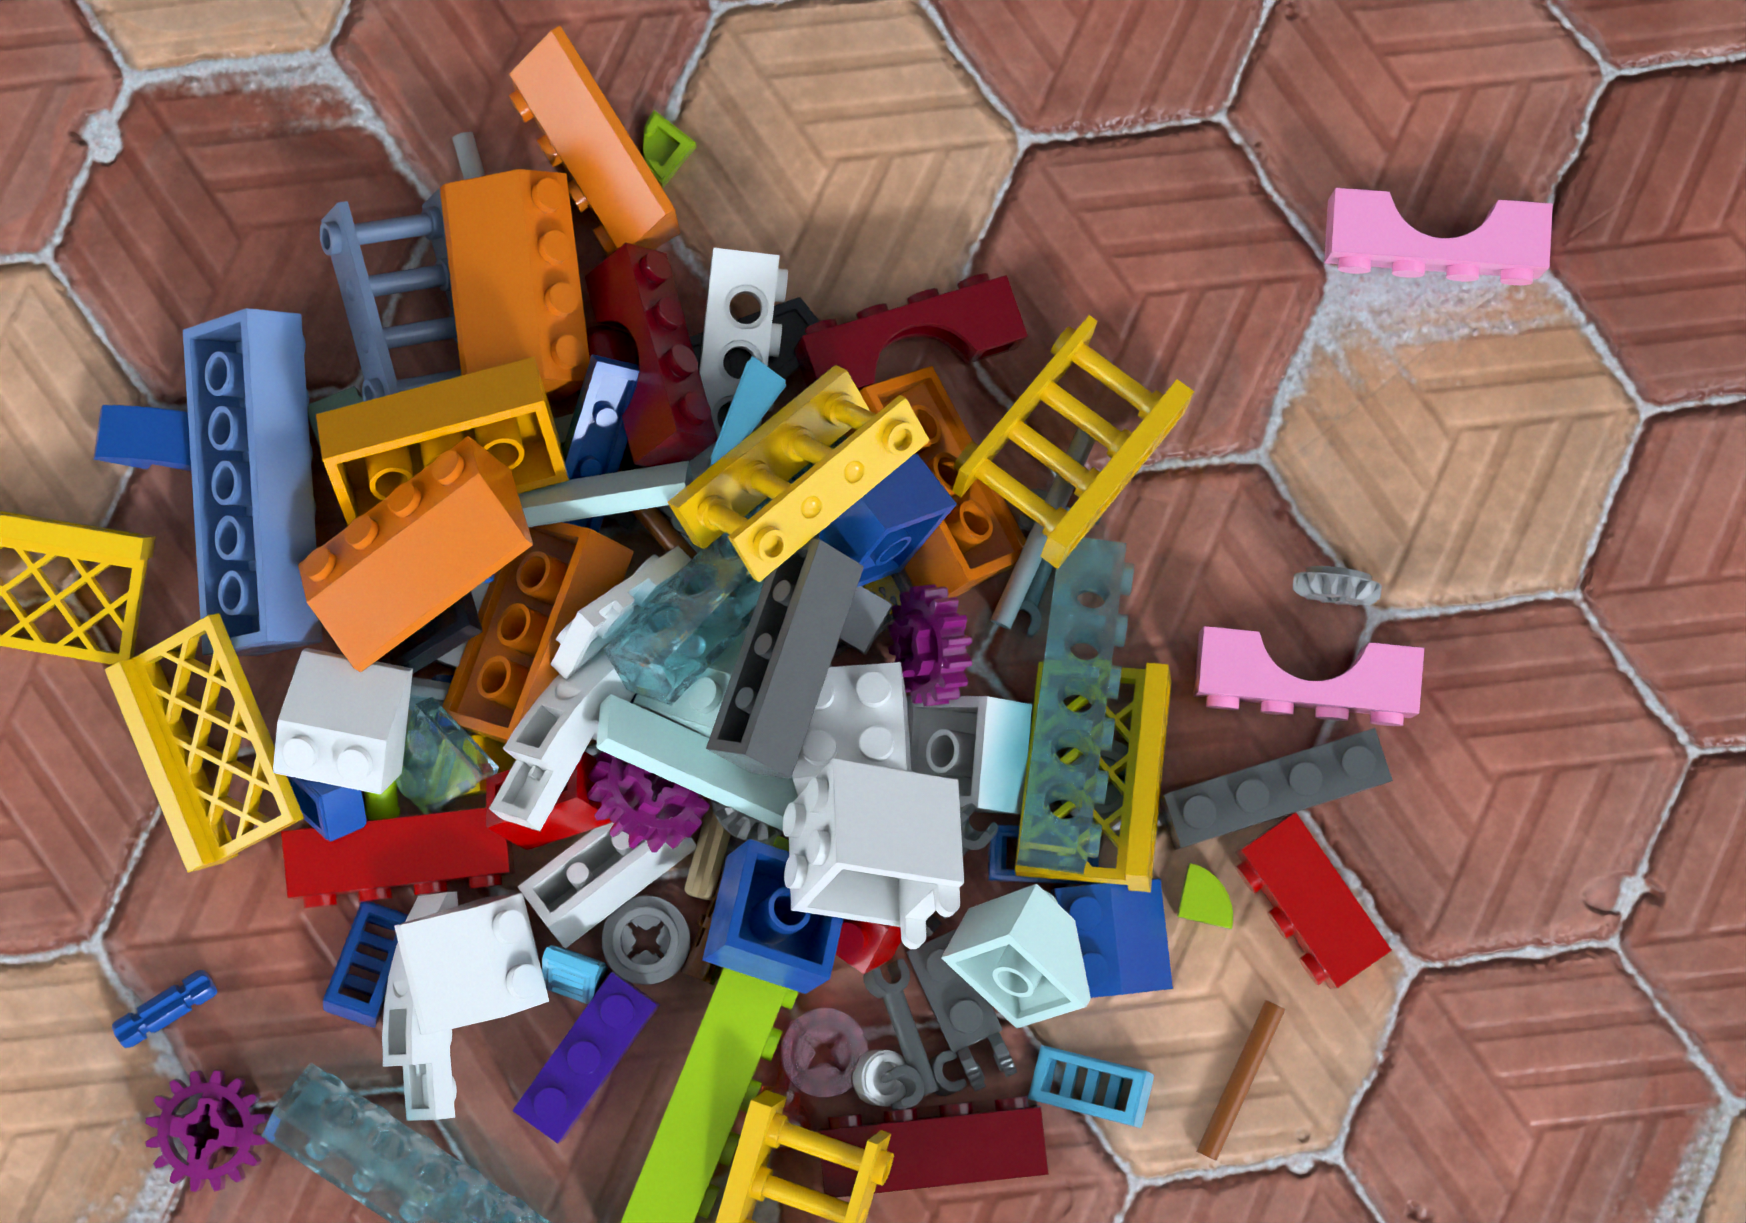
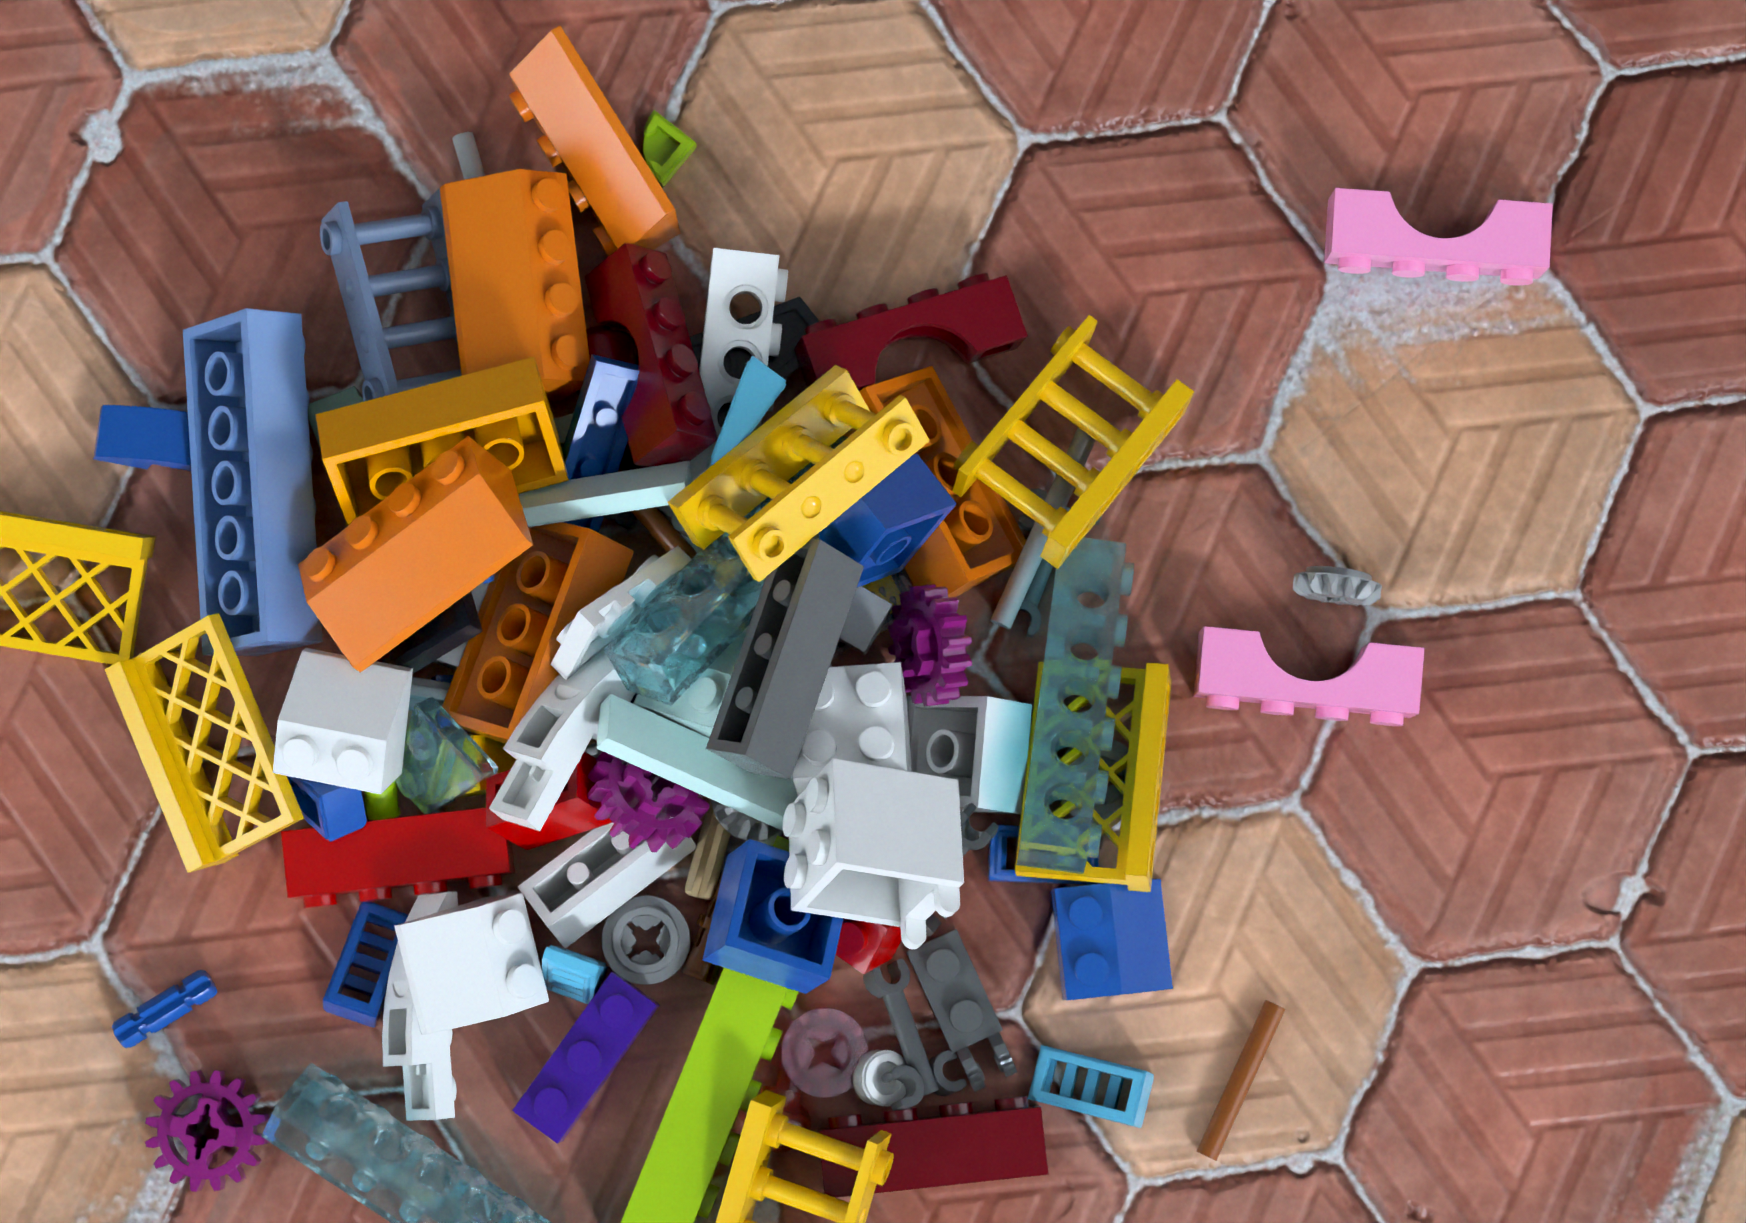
light aqua slope [941,884,1091,1028] -> none
dark grey brick [1160,728,1393,850] -> none
lime tile [1176,863,1233,929] -> none
red brick [1235,812,1392,989] -> none

